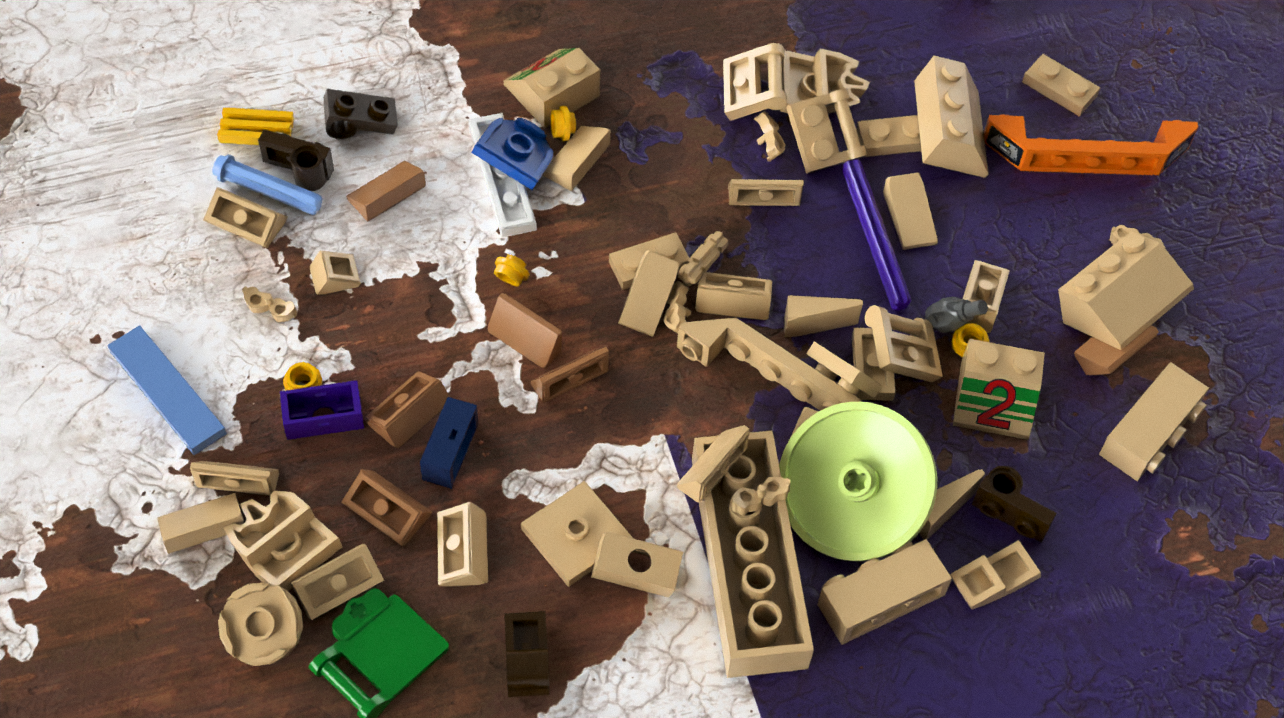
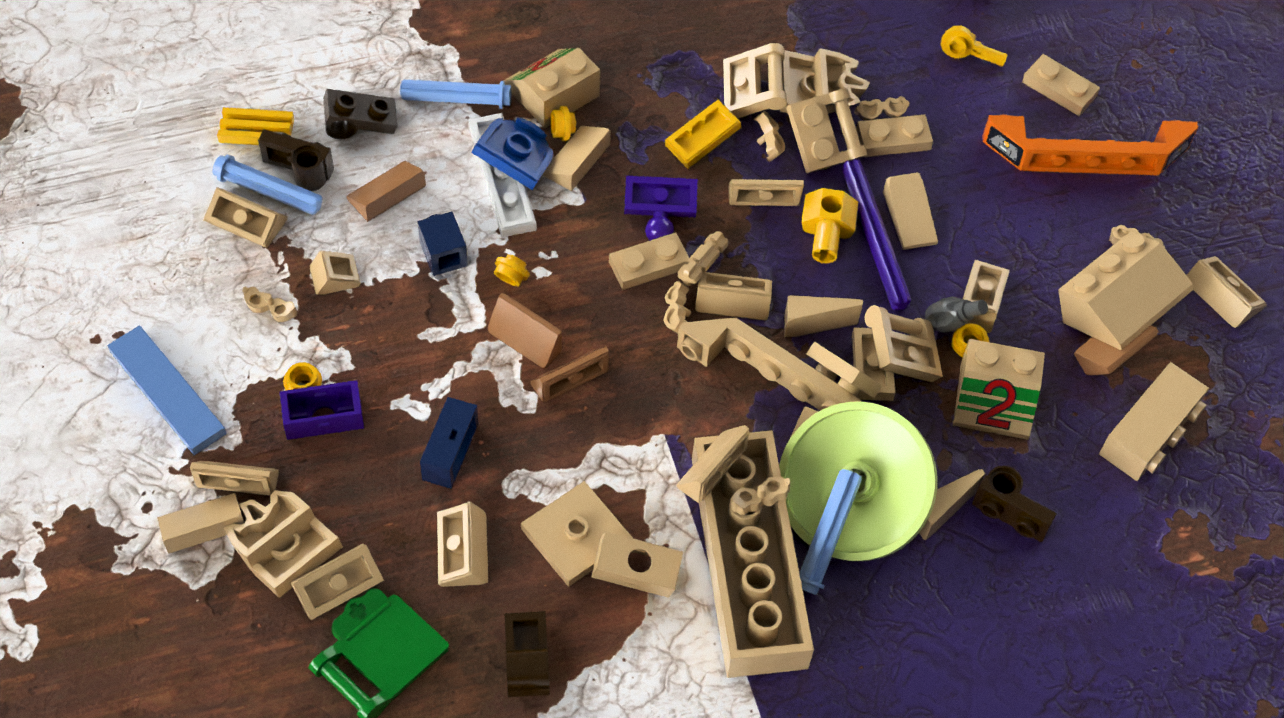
tan tile [218,582,303,666] -> none
medium nougat slope [341,469,432,546] -> none
medium nougat slope [364,371,450,448] -> none
tan slope [618,250,681,337] -> none
tan brick [817,539,952,645] -> none
tan slope [914,55,989,178] -> none
tan slope [950,540,1041,610] -> none
none -> light blue axle [400,79,512,109]
none -> dark blue brick [417,211,468,276]
none -> dark purple plate [624,175,698,241]
none -> yellow plate [665,99,741,169]
none -> light blue axle [799,469,862,595]
none -> yellow piece [801,188,858,264]
none -> tan piece [854,96,909,121]
none -> yellow plate [941,25,1008,67]
none -> tan slope [1187,256,1267,328]

